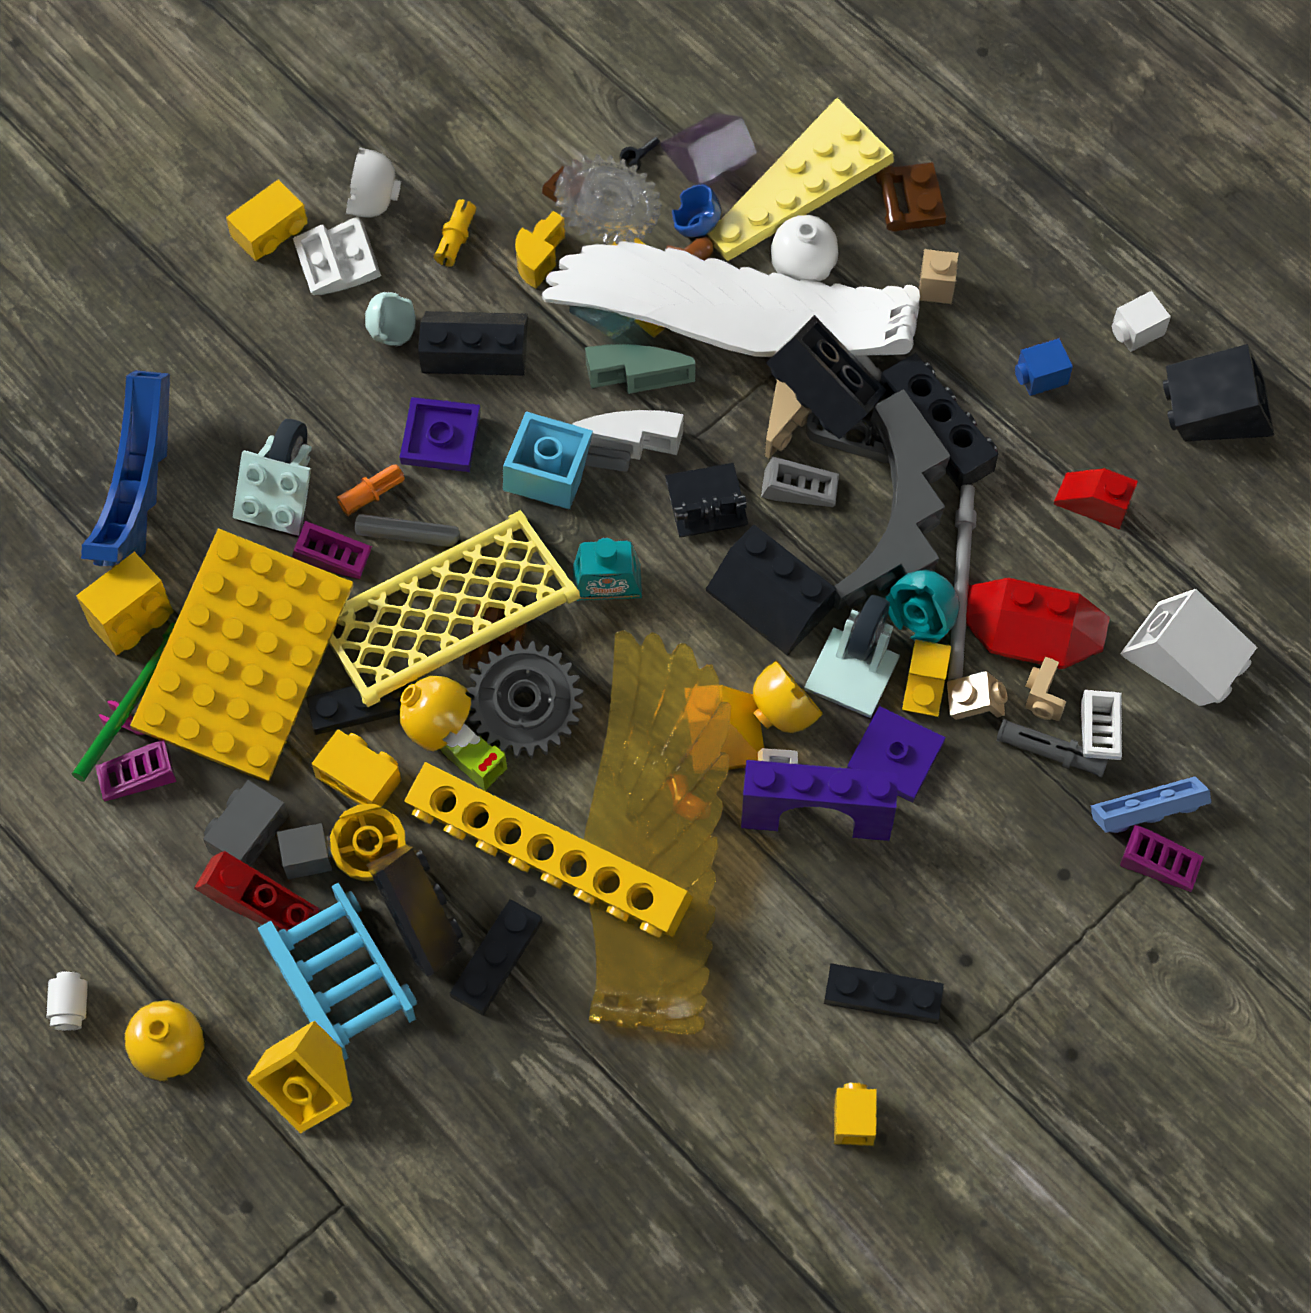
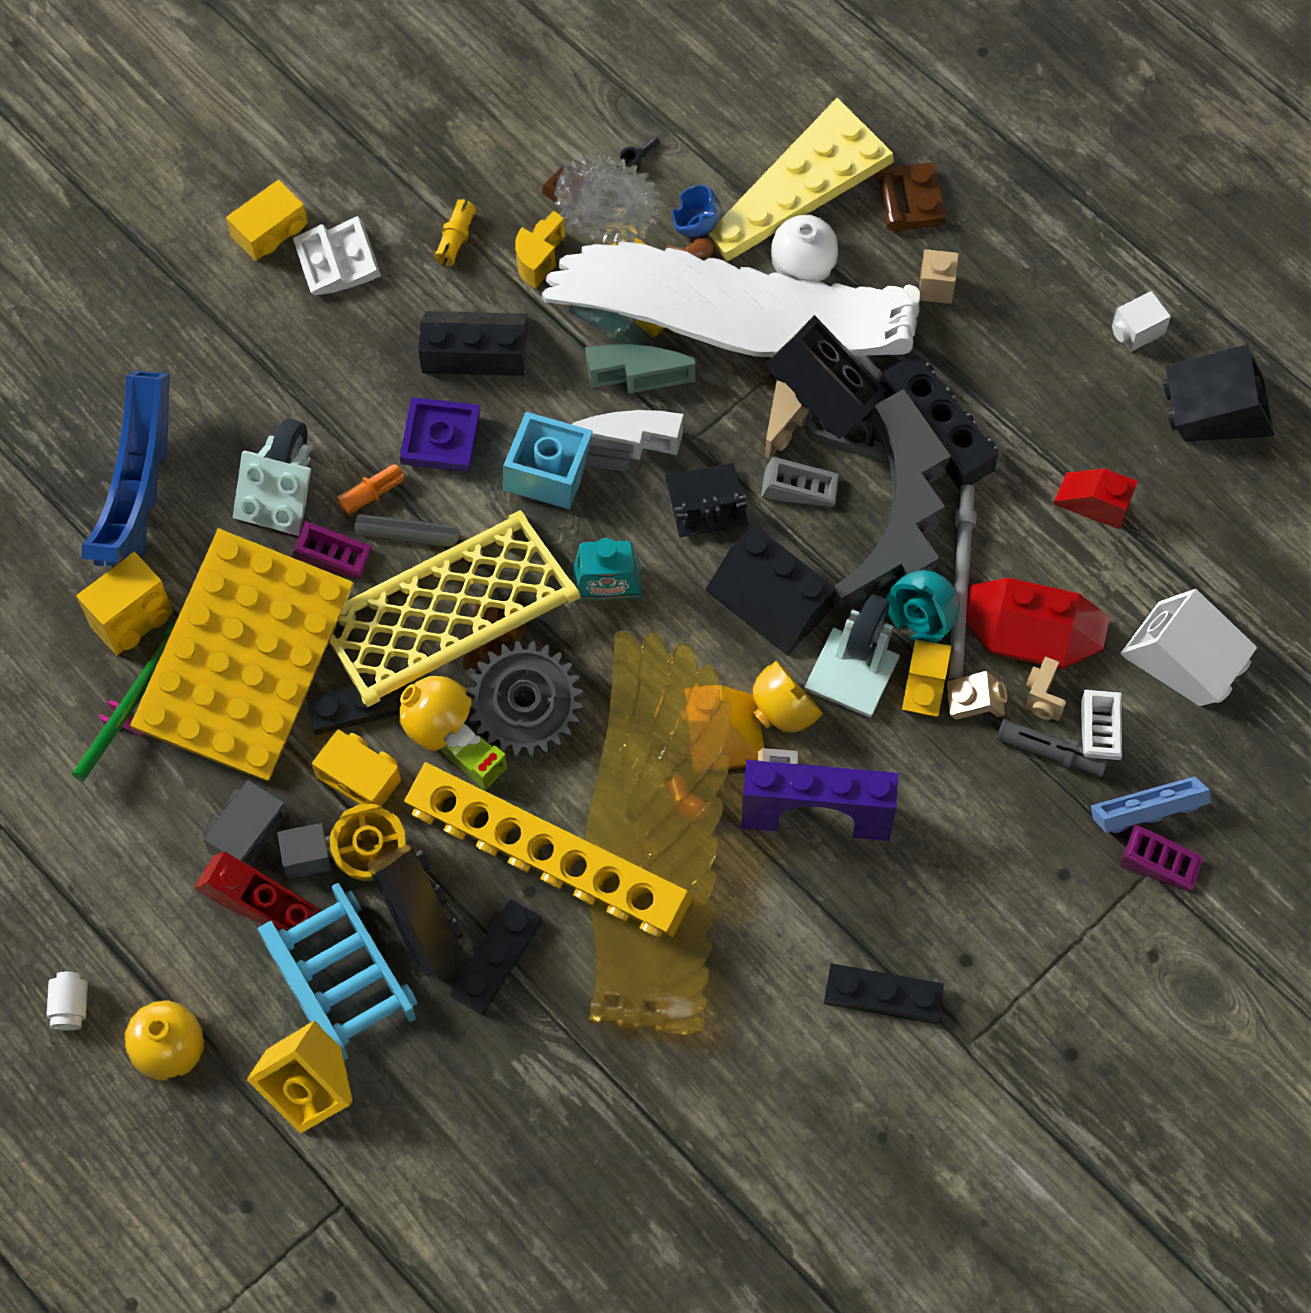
magenta slope [95,740,177,802] -> none
white cylinder [346,148,401,218] -> none
light aqua hair [365,292,416,346] -> none
slope [660,113,757,185] -> none
yellow brick [834,1083,876,1146] -> none
dark purple plate [847,706,946,803] -> none
blue brick [1015,338,1073,396] -> none

